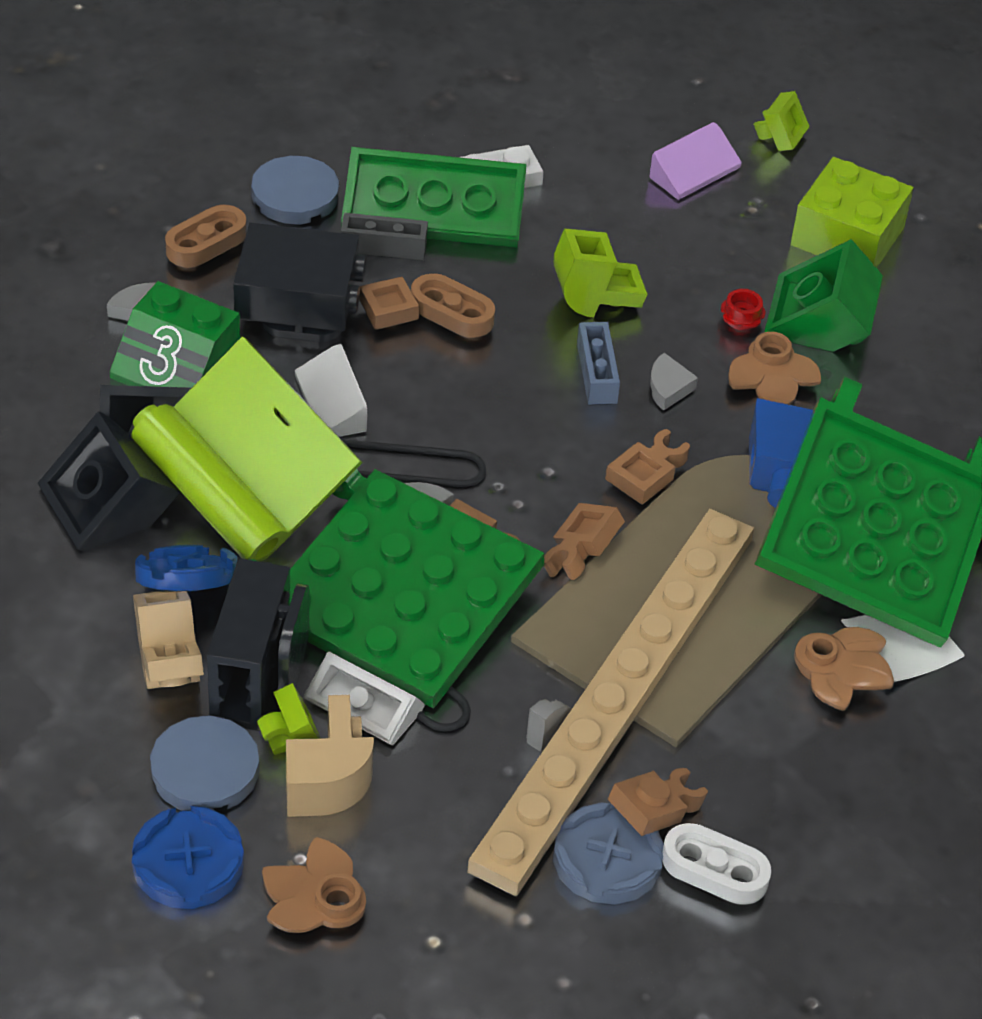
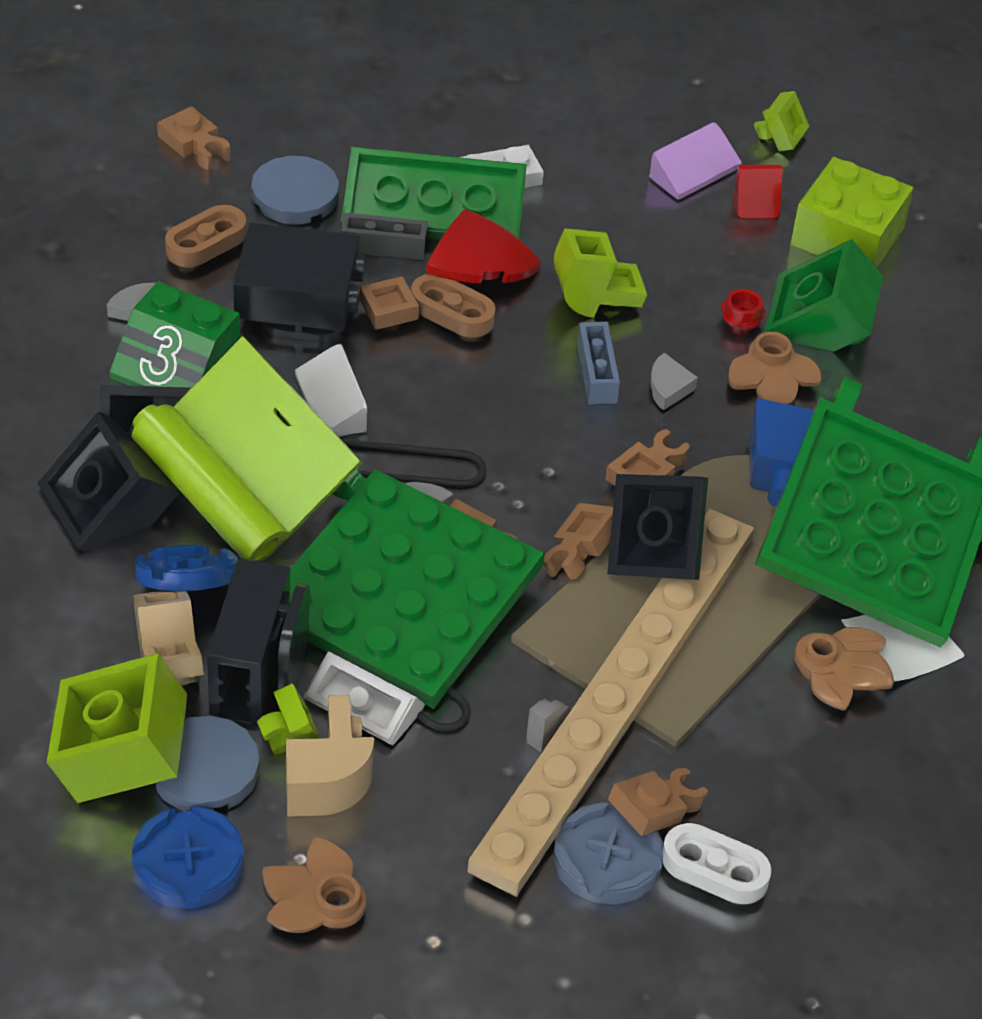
none -> lime brick [46,653,187,803]
none -> medium nougat plate [157,106,230,170]
none -> red brick [425,209,541,284]
none -> black slope [607,474,708,580]
none -> red slope [733,165,782,219]

